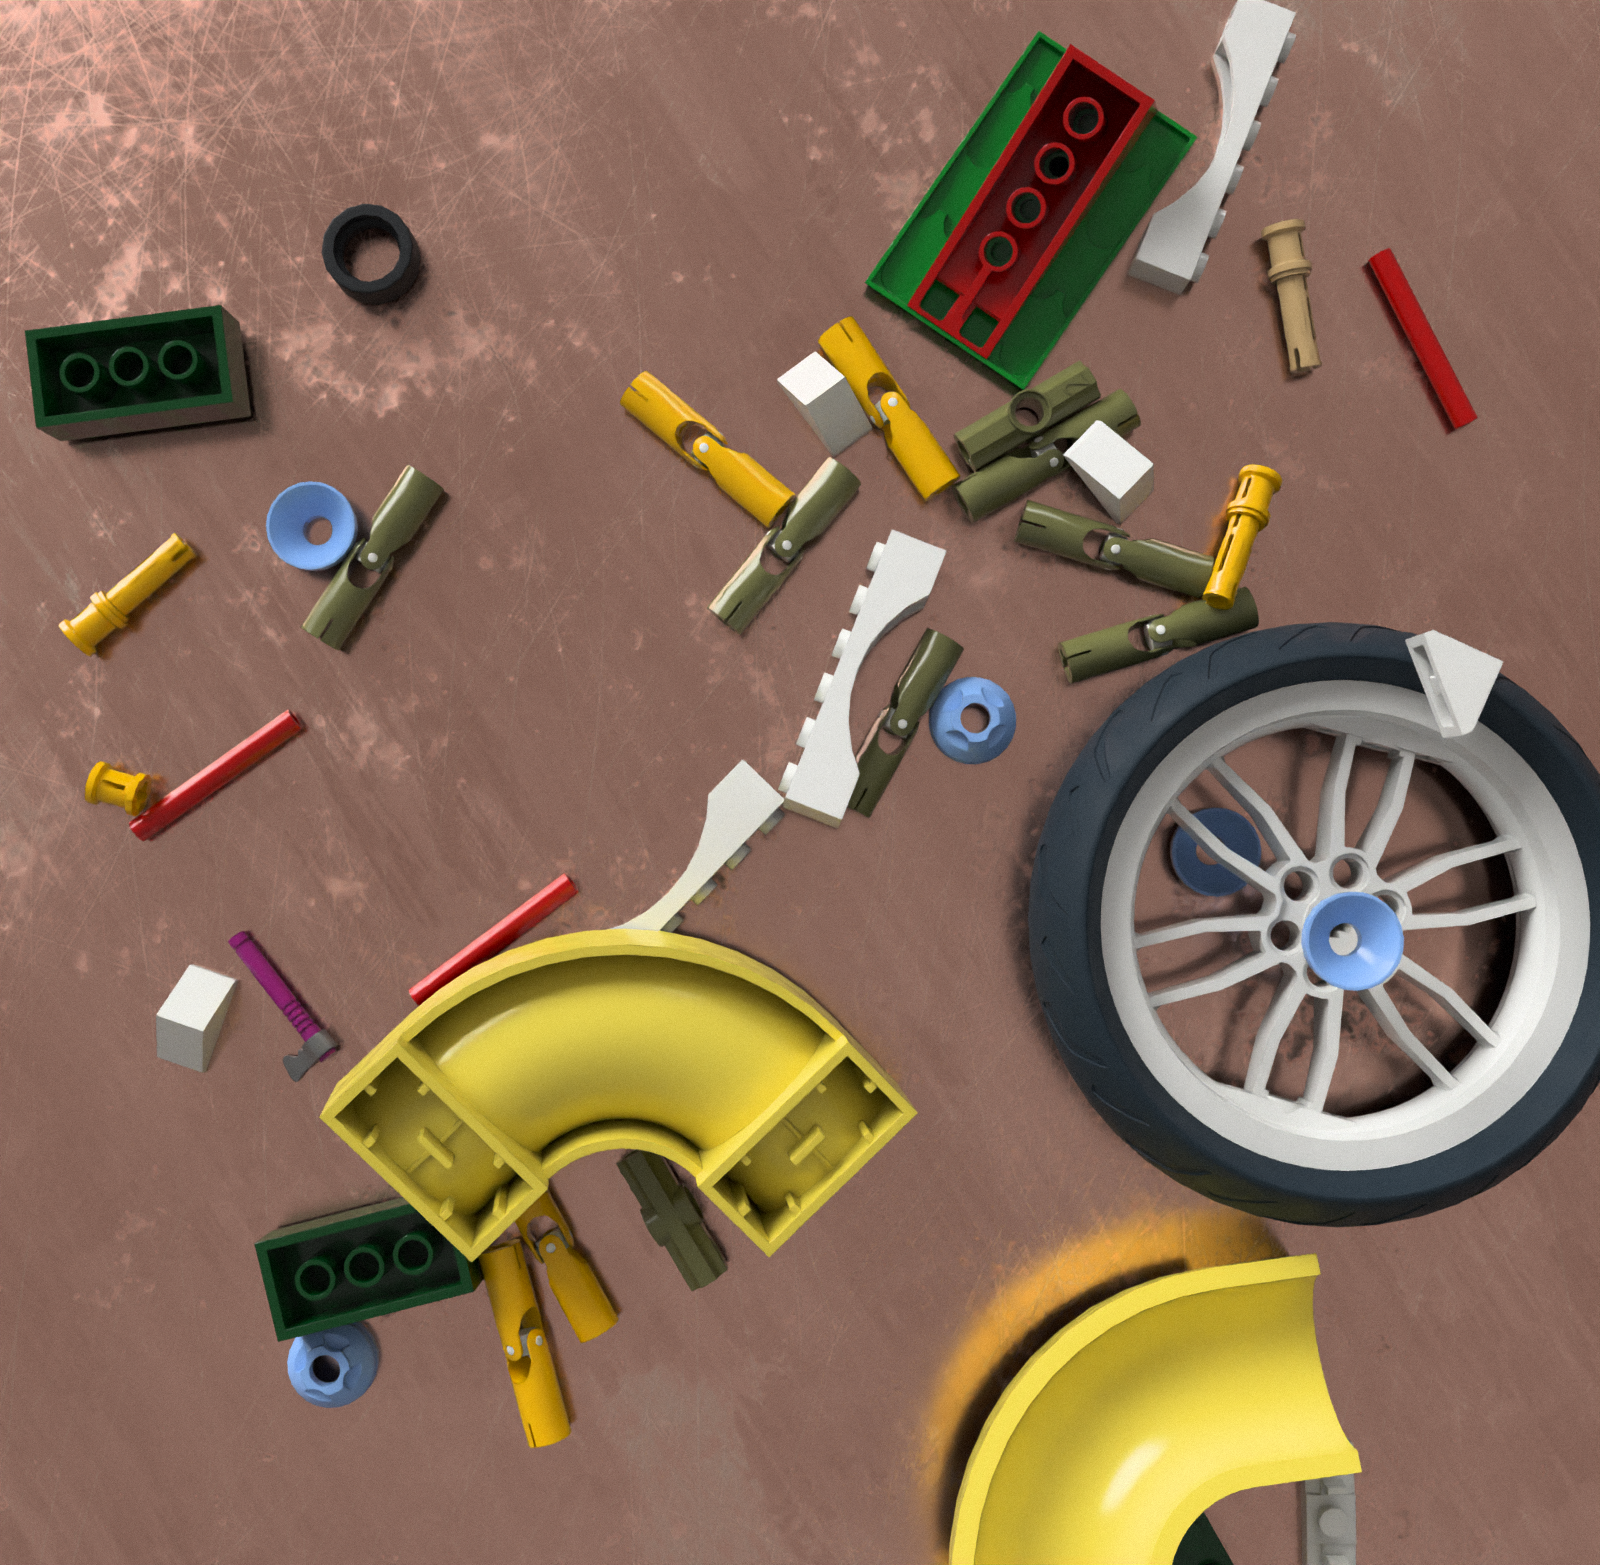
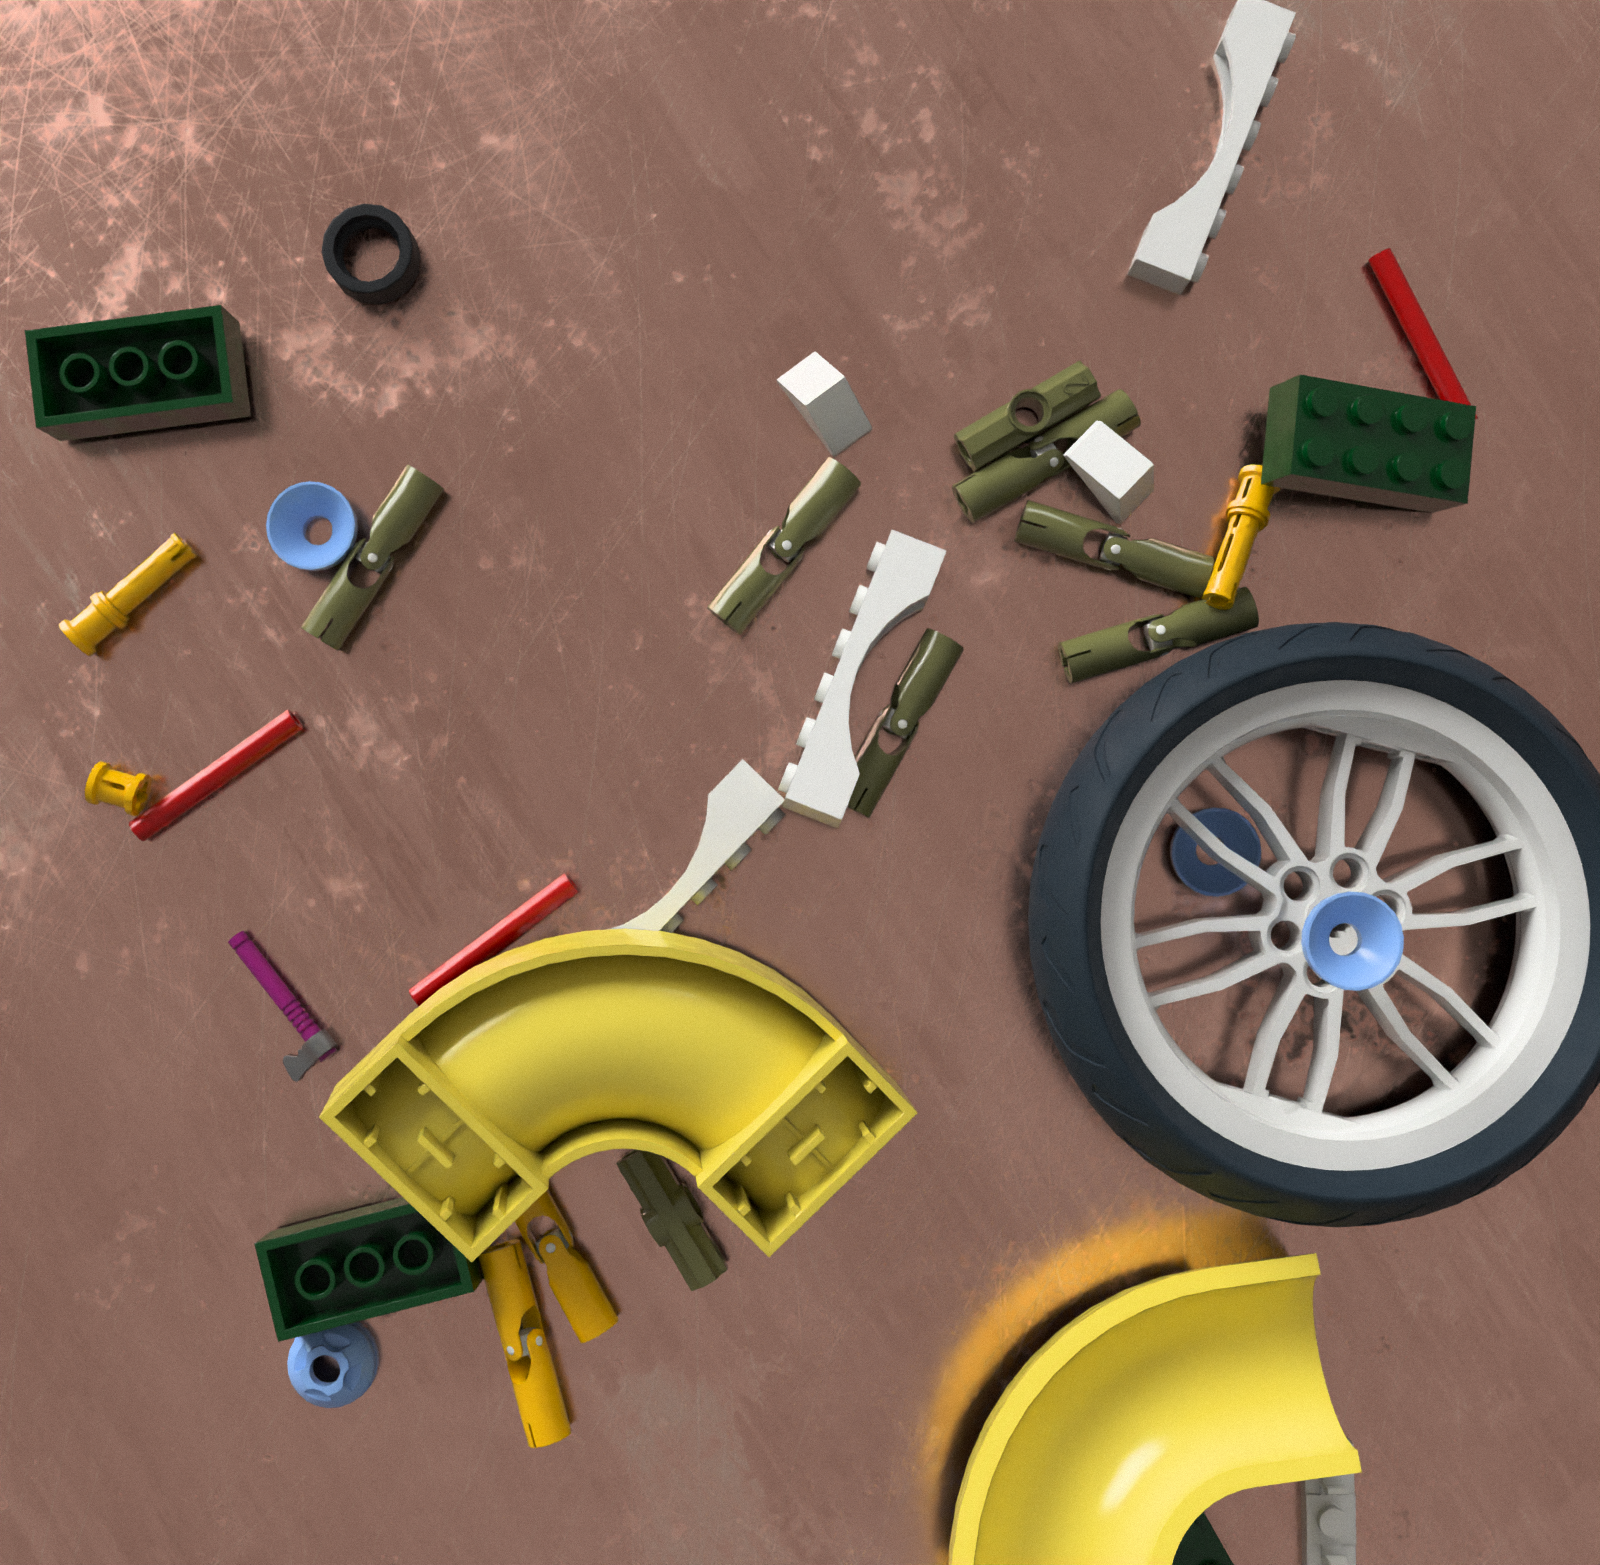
white slope [156,964,238,1073] -> none
yellow piece [620,371,795,528] -> none
yellow piece [818,316,961,501] -> none
piece [864,31,1198,390] -> none
light blue piece [928,677,1016,764] -> none
tan pin [1261,219,1322,373] -> none
white slope [1405,630,1504,739] -> none
none -> dark green brick [1261,374,1476,513]

